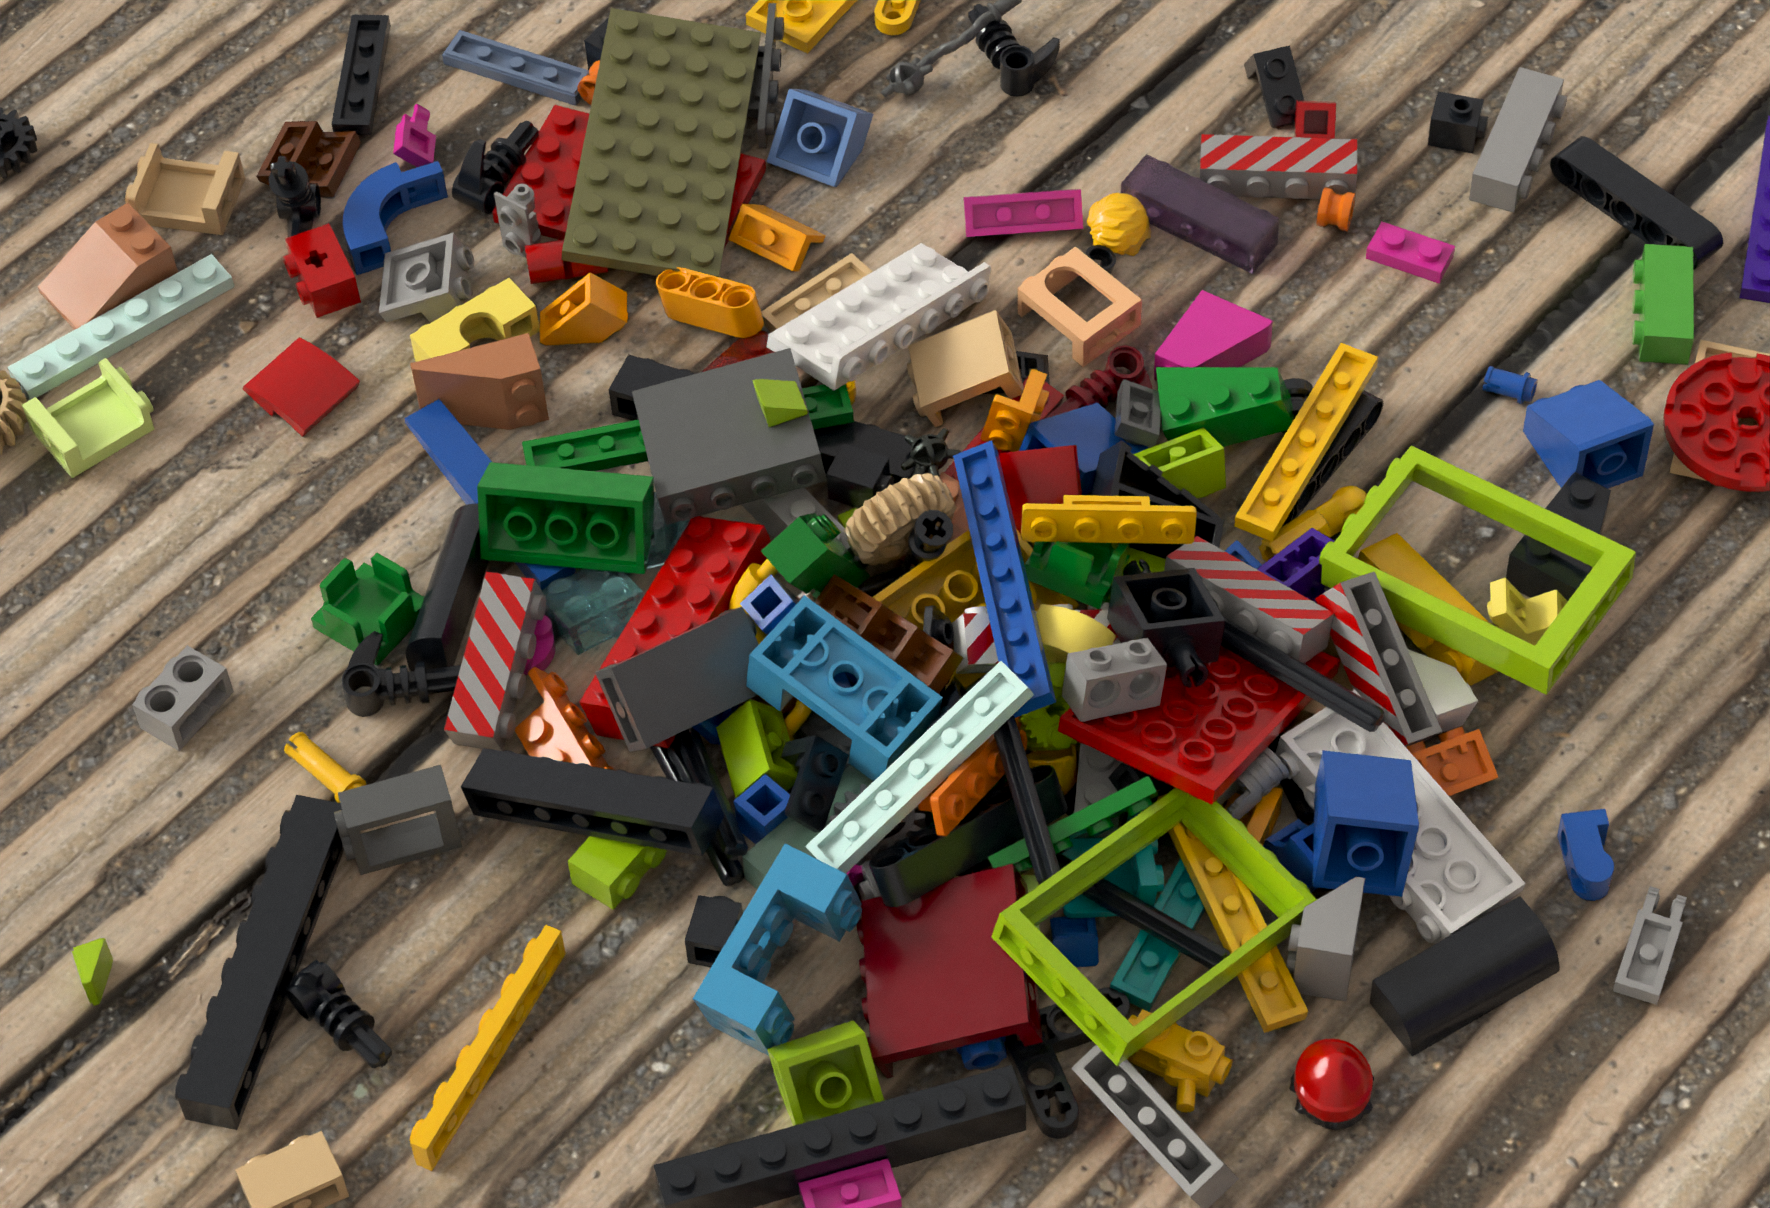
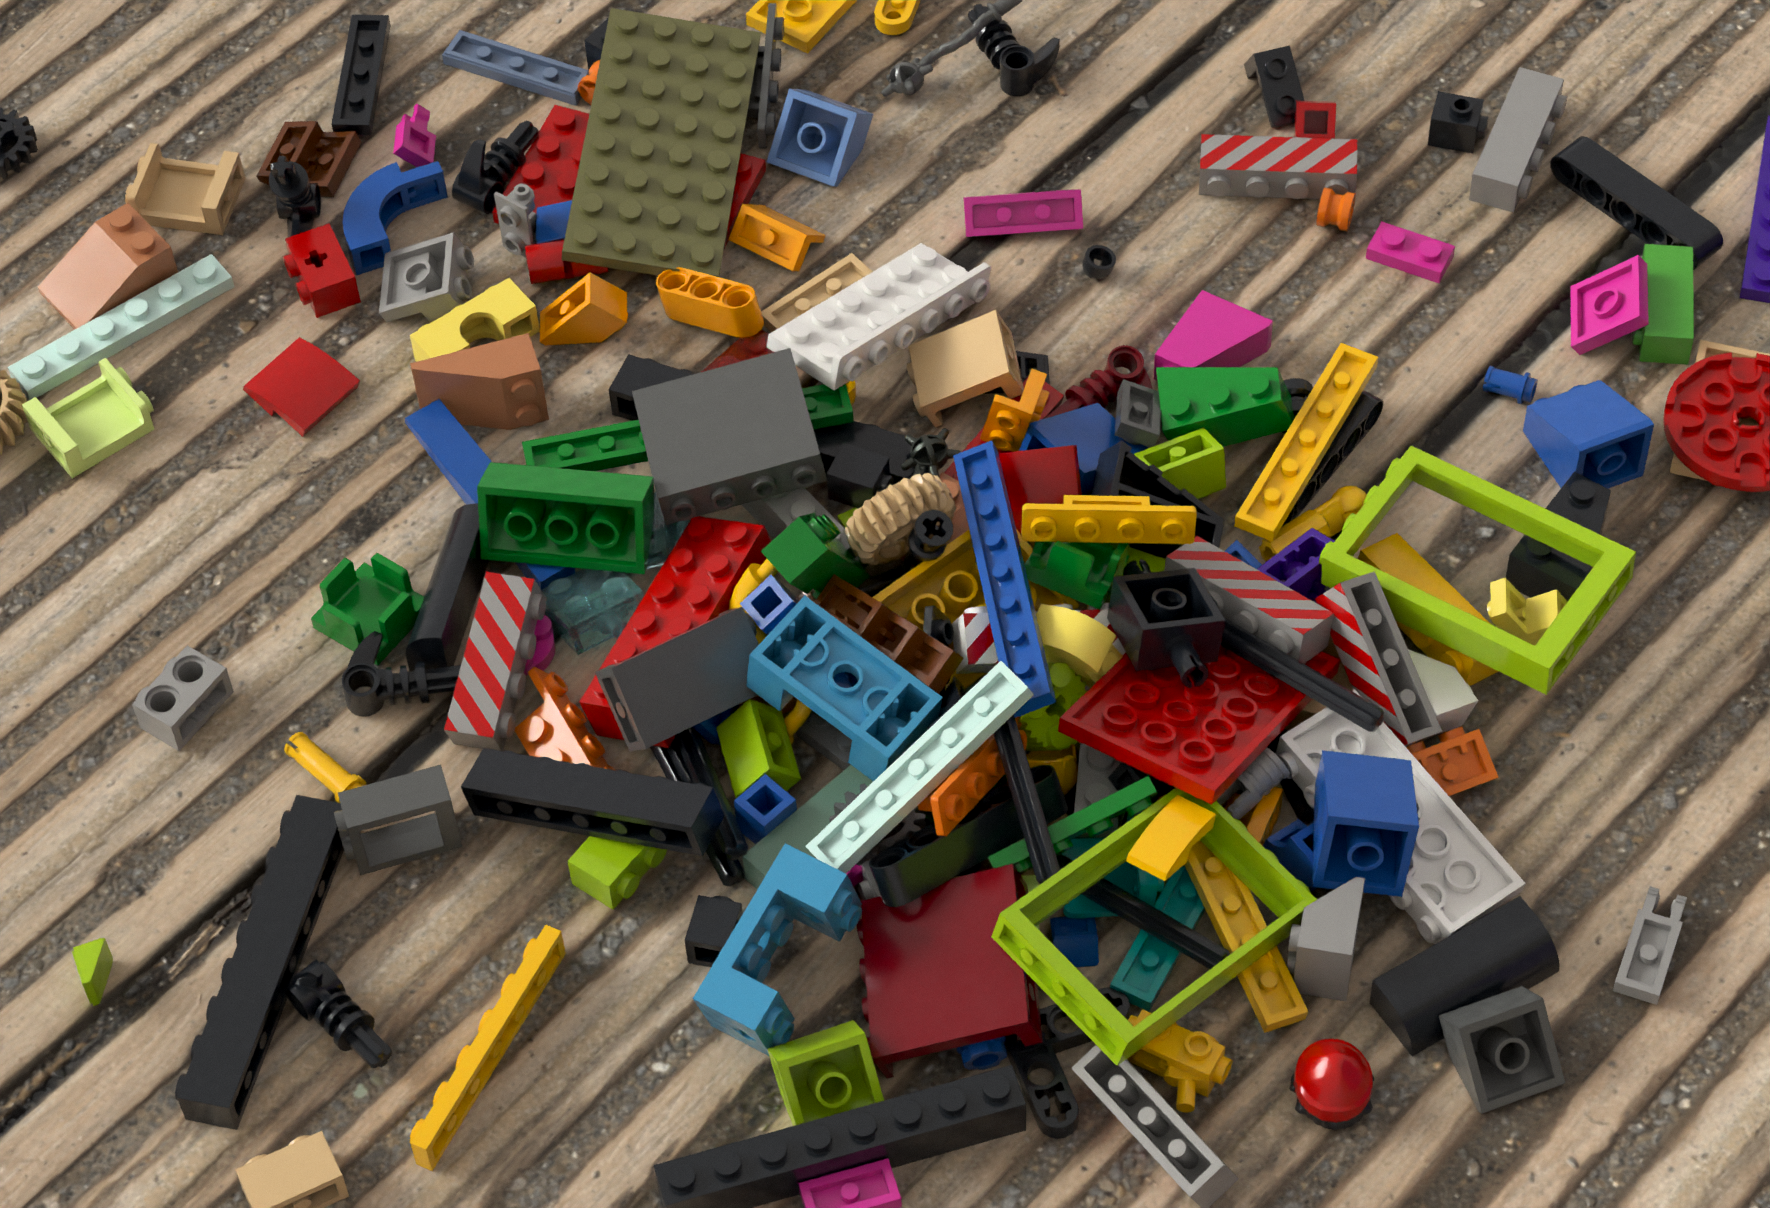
lime slope [752,379,808,427] -> none
black bracket [780,735,849,833] -> none
light nougat panel [1018,247,1142,367] -> none
light grey brick [1062,638,1167,722] -> none
yellow hair [1087,193,1151,256] -> none
clear purple brick [1121,154,1279,274] -> none
blue leg [1557,809,1614,901] -> none
none -> blue slope [536,200,572,244]
none -> yellow slope [1126,795,1216,881]
none -> dark grey slope [1439,986,1565,1114]
none -> dark pink plate [1570,255,1649,355]

